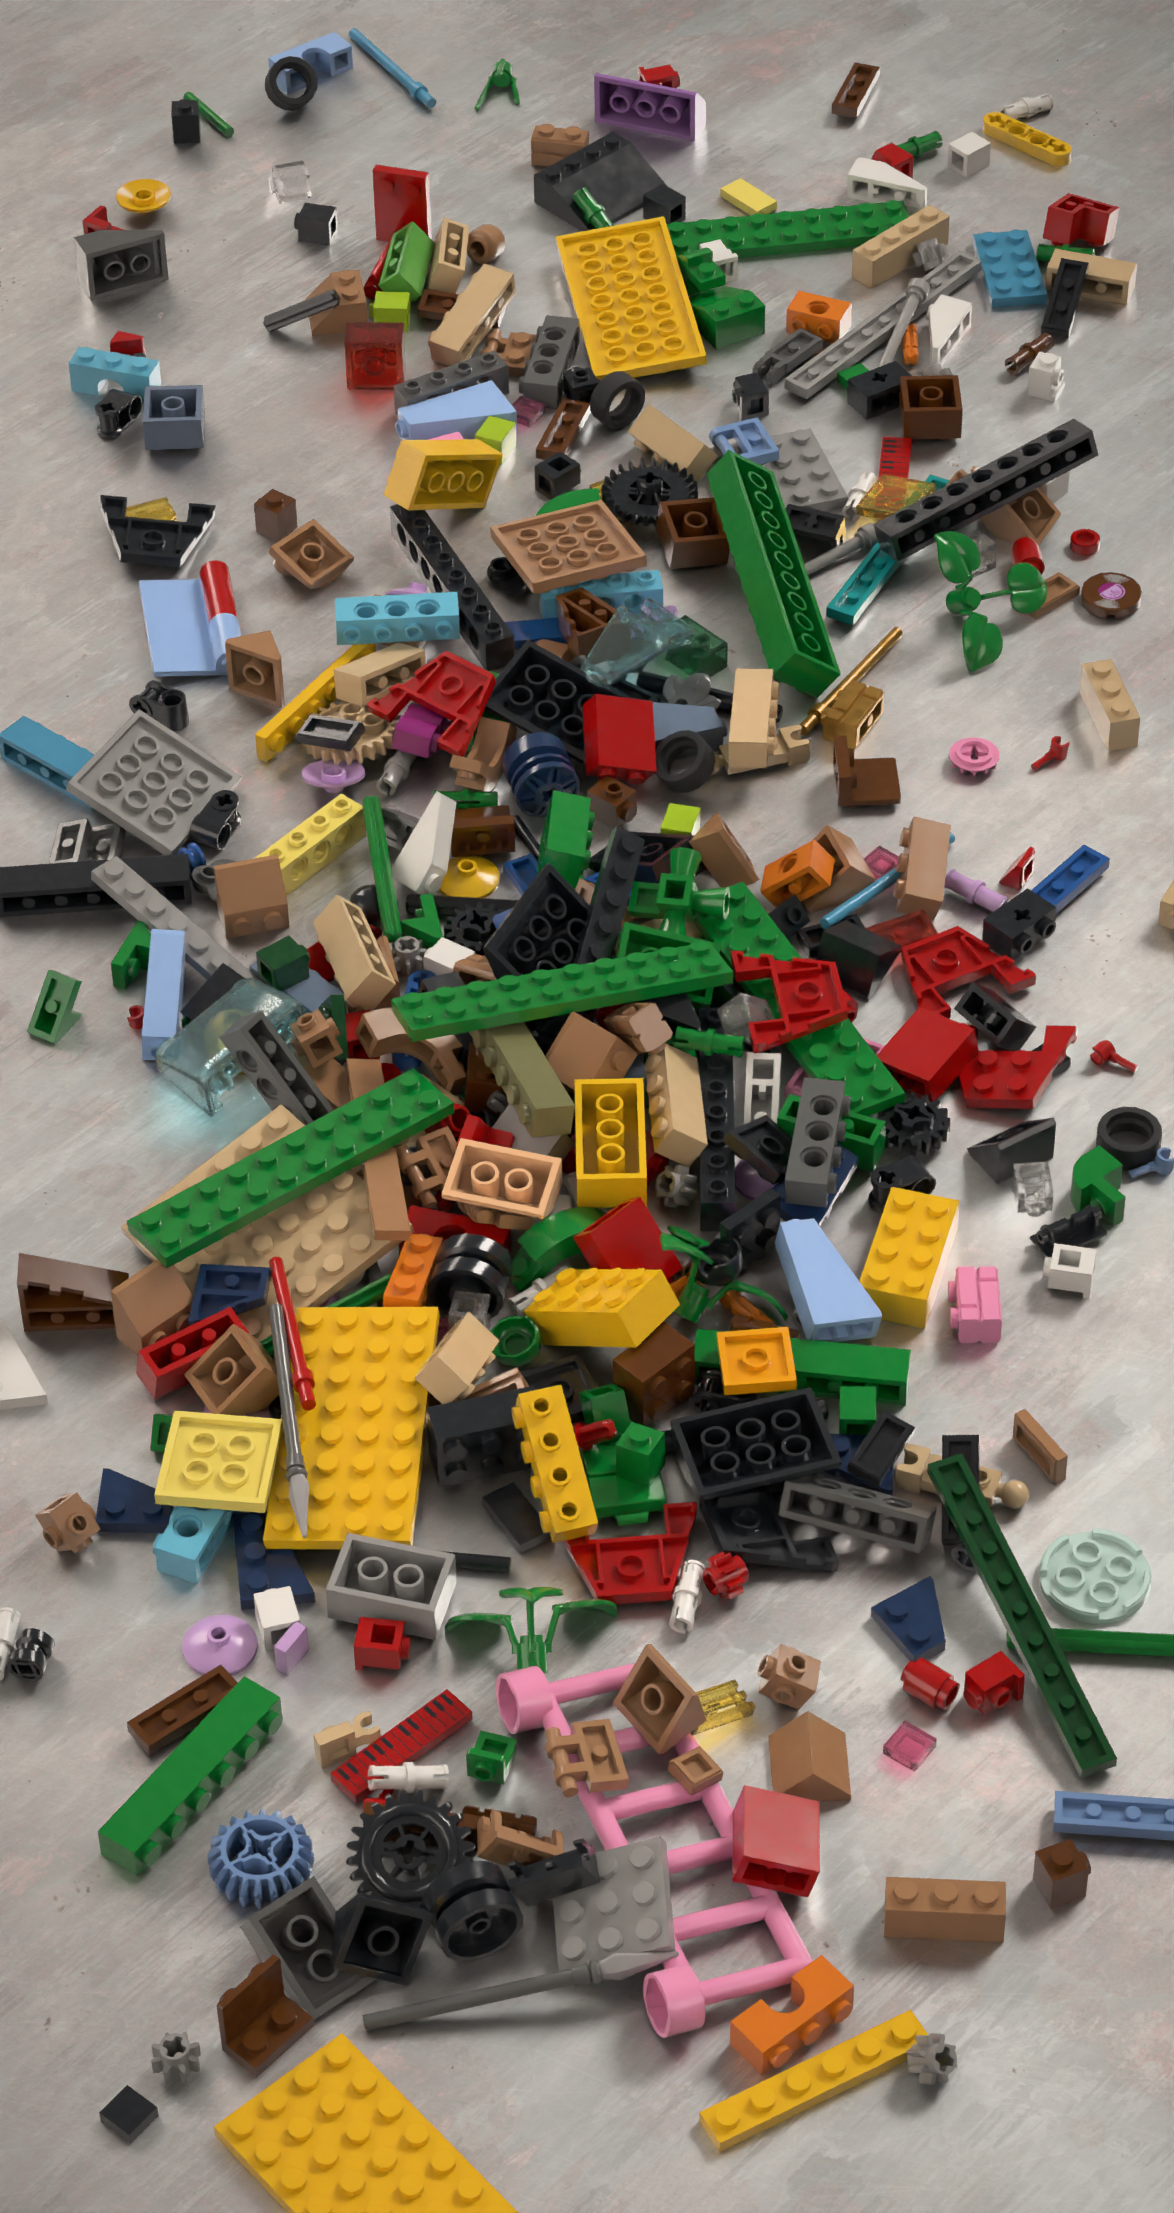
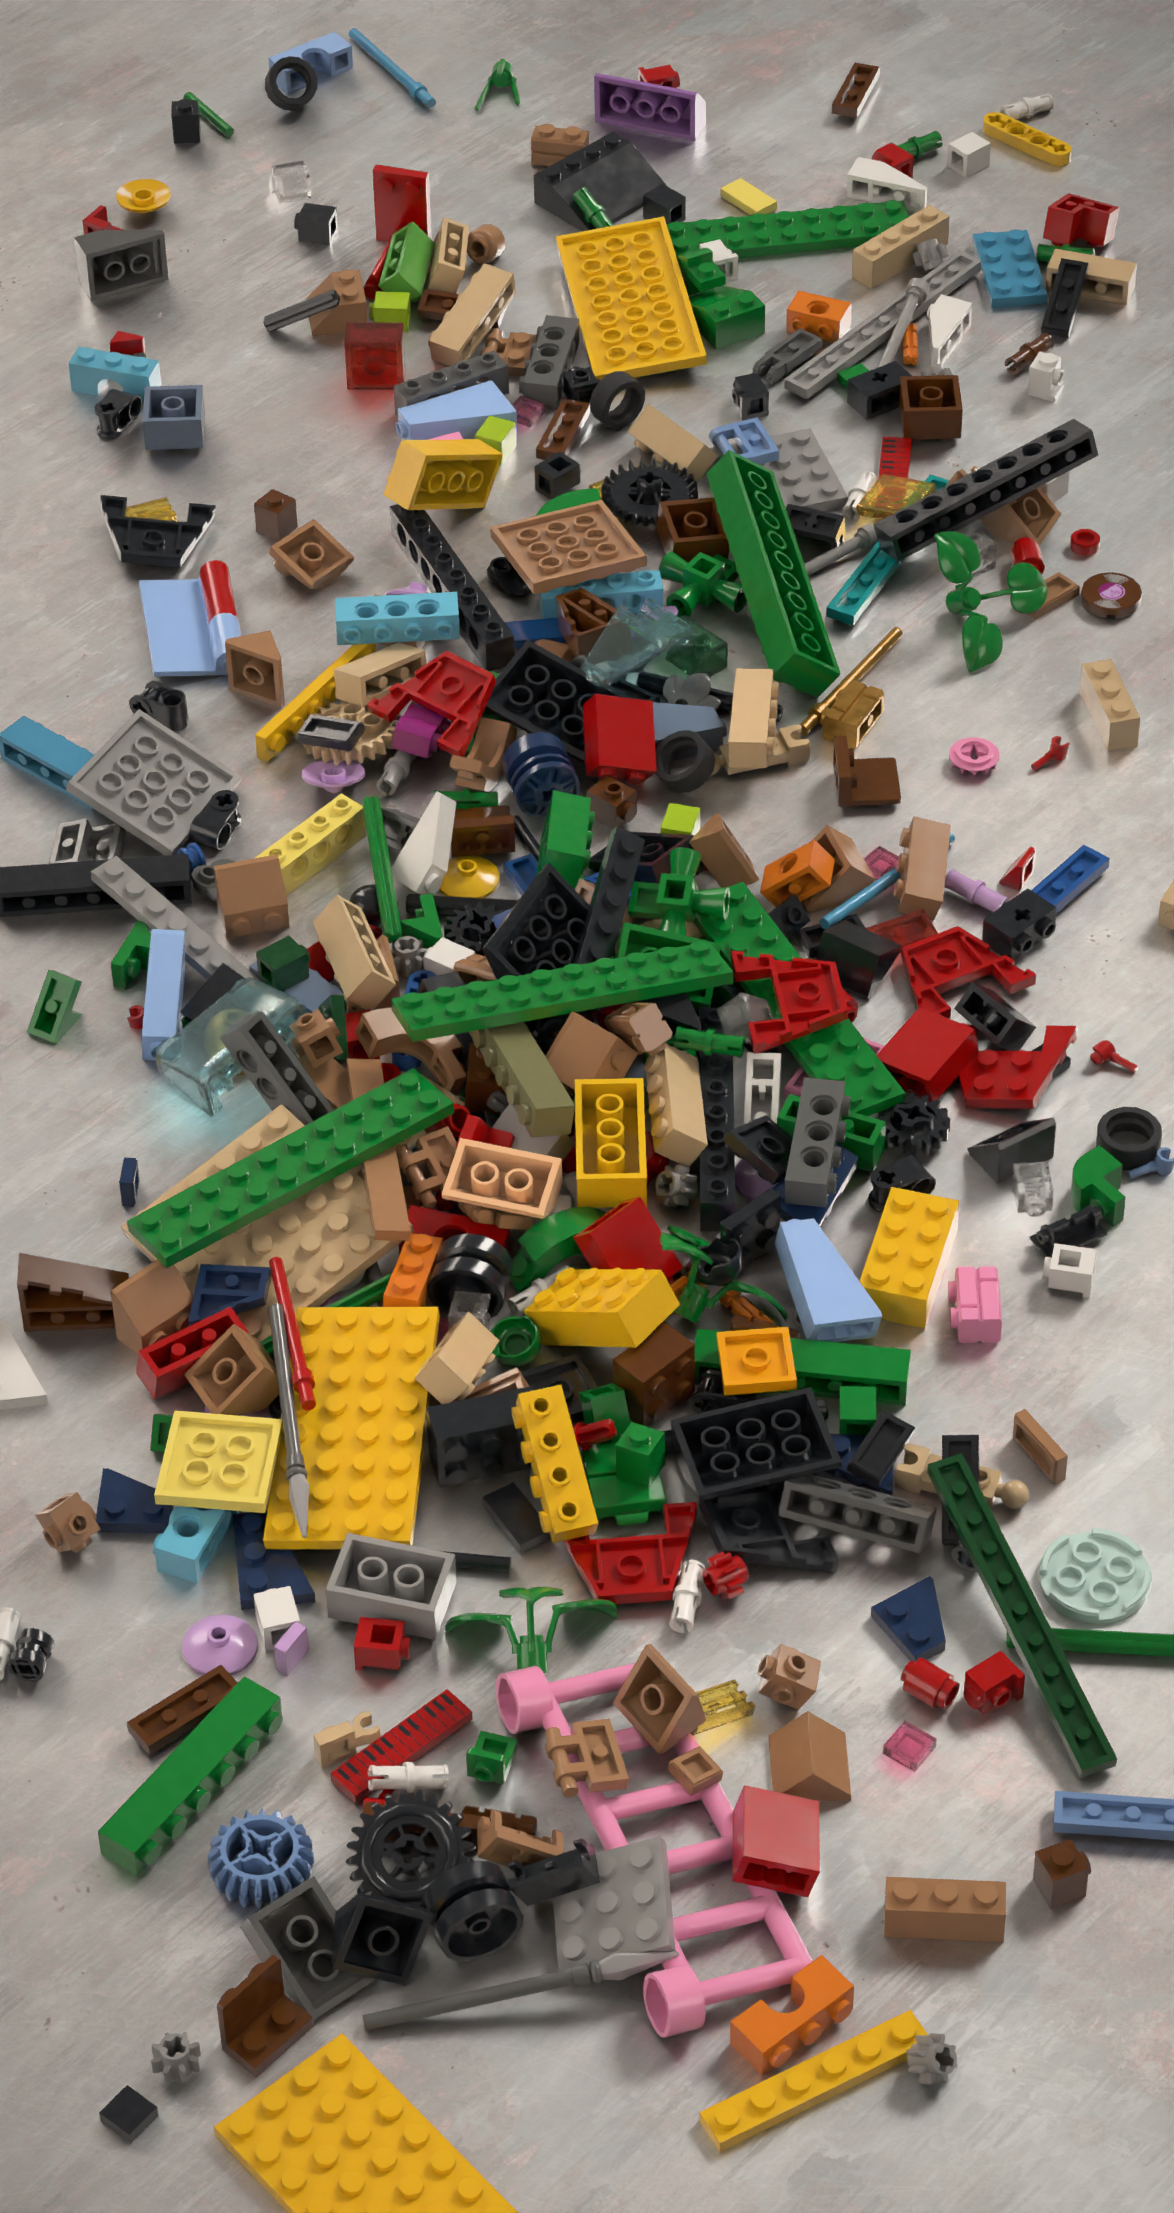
none -> dark blue tile [119,1157,140,1206]
none -> green brick [658,551,747,620]

